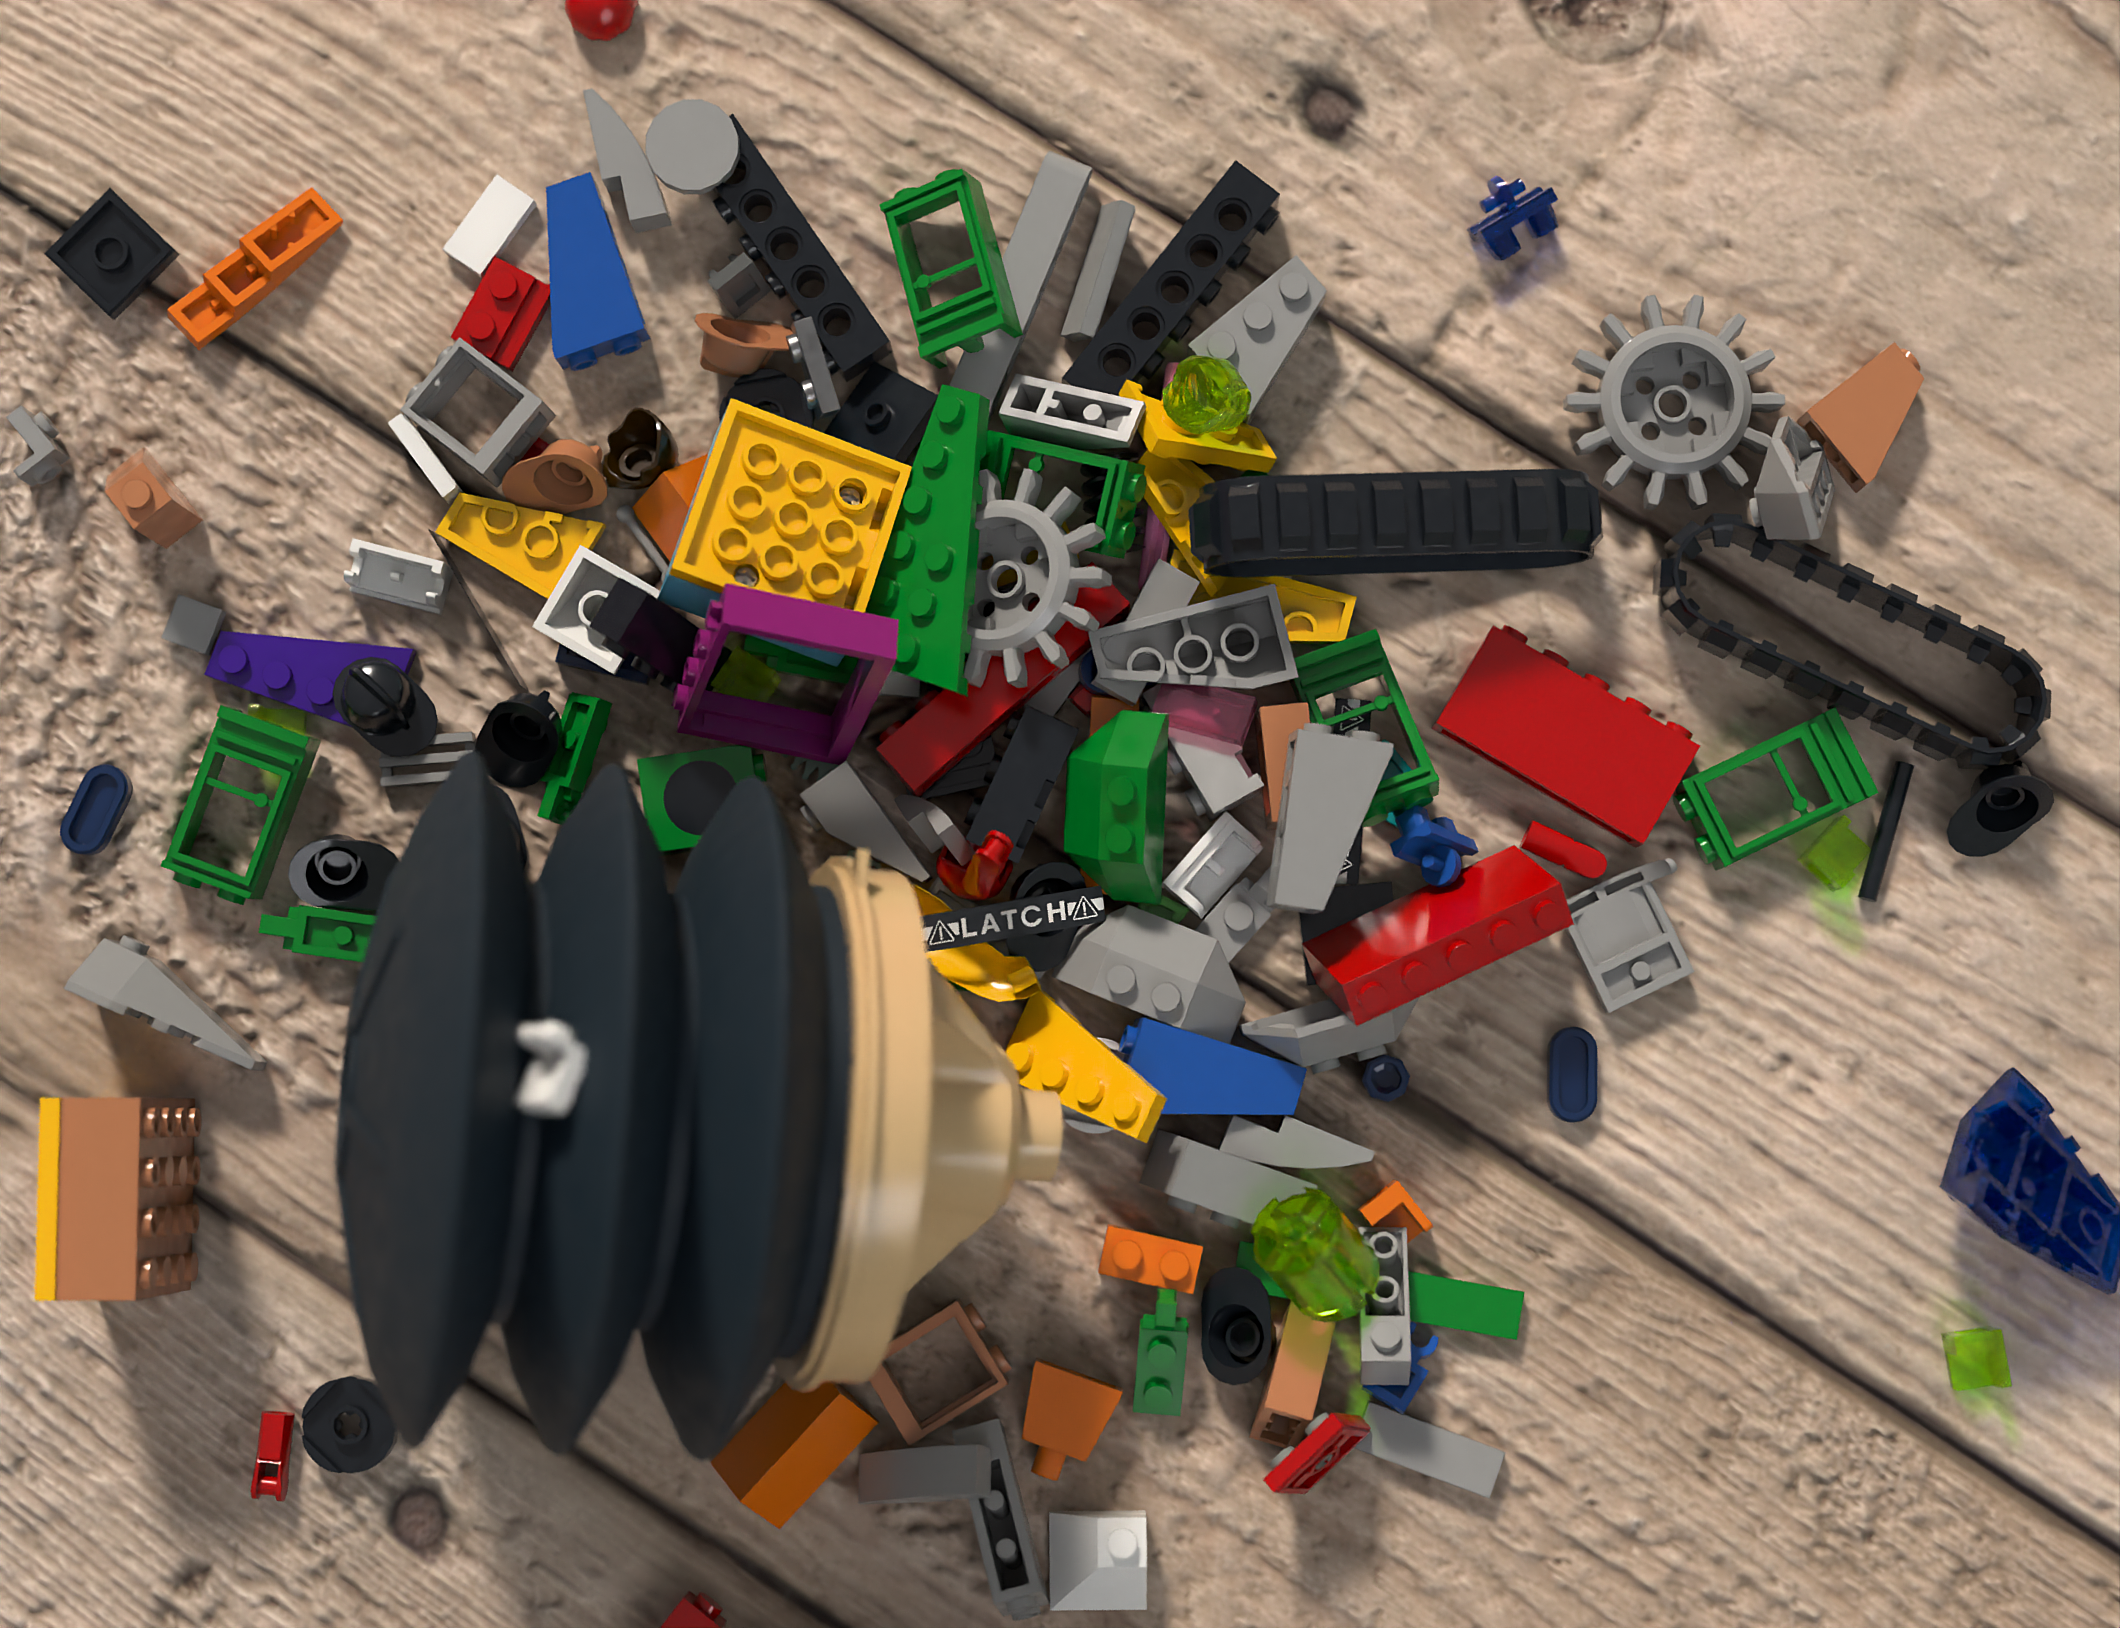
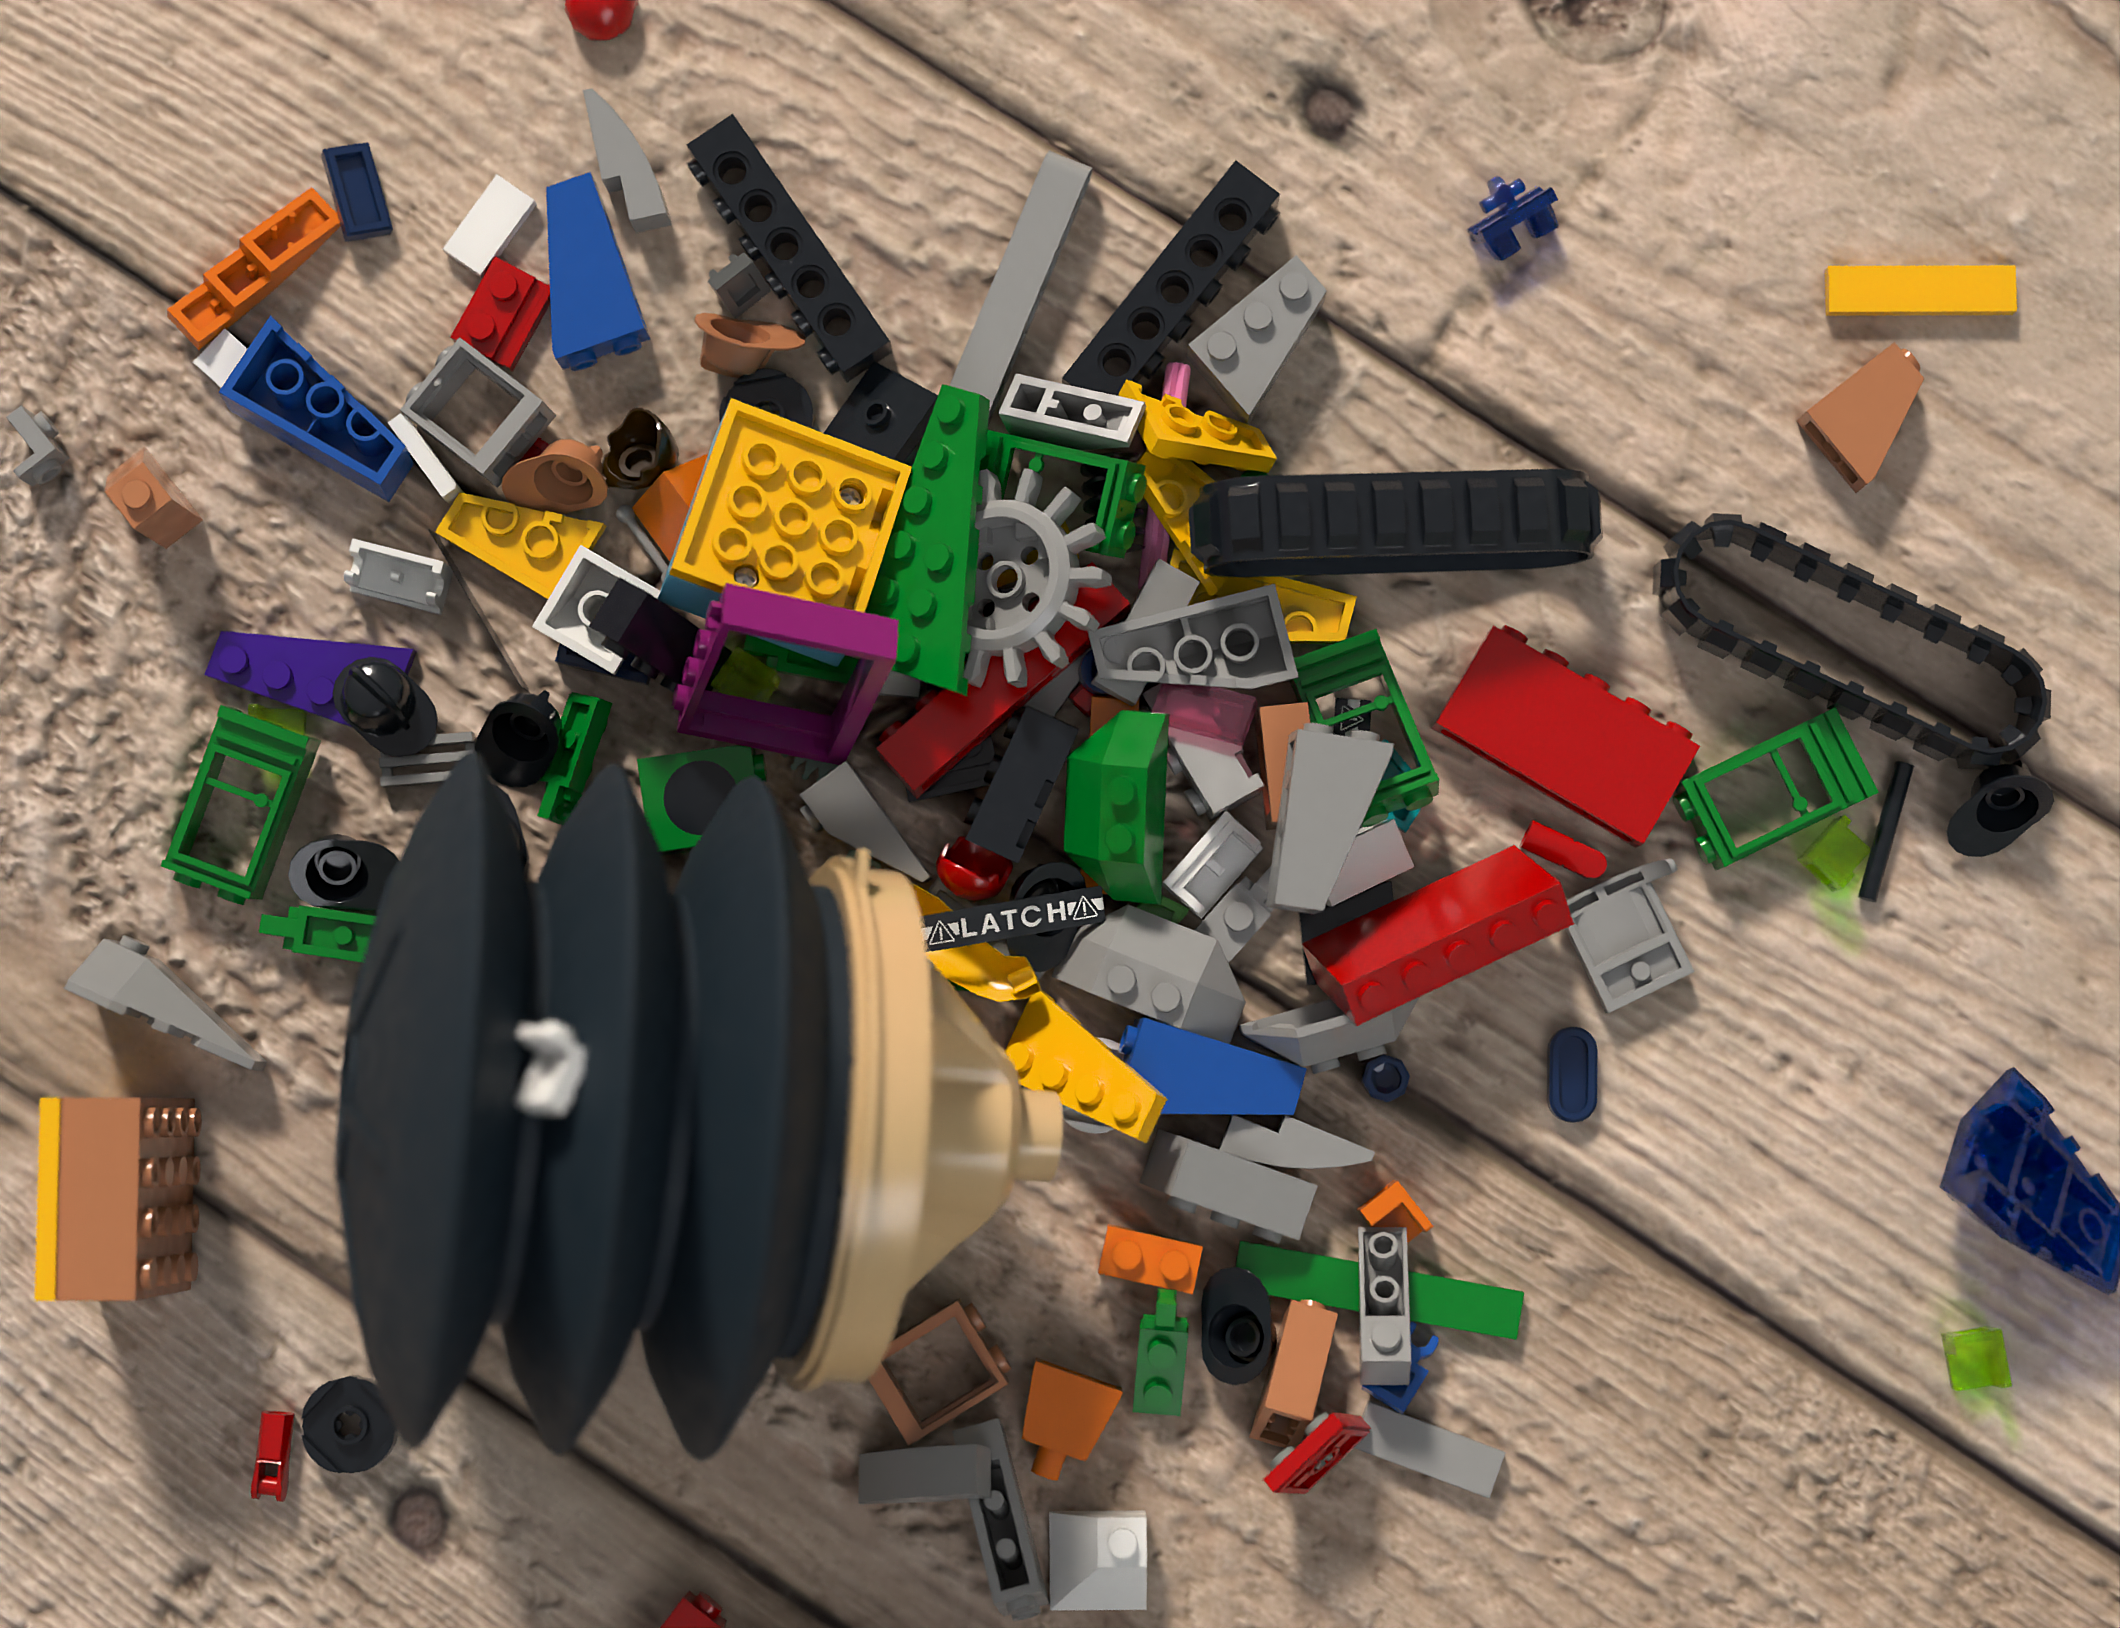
black plate [44,188,180,321] -> none
dark blue tile [60,764,133,856] -> none
light grey tile [161,594,226,656] -> none
light grey tile [646,99,740,194] -> none
orange slope [710,1381,879,1529] -> none
flat silver wing [786,316,841,420] -> none
green door [879,169,1023,369] -> none
light grey slope [894,794,975,866] -> none
red bar [961,830,1014,898] -> none
light grey tile [1060,200,1136,342] -> none
clear neon green hair [1163,355,1251,434] -> none
clear neon green cylinder [1250,1187,1380,1323] -> none
blue hips [1390,805,1479,888] -> none
light grey gear [1563,295,1785,510] -> none
light grey wedge [1749,416,1835,540] -> none
none -> white tile [193,328,247,388]
none -> blue wedge [219,315,414,502]
none -> dark blue tile [321,142,393,242]
none -> white hinge [1326,819,1414,906]
none -> yellow tile [1825,265,2017,316]

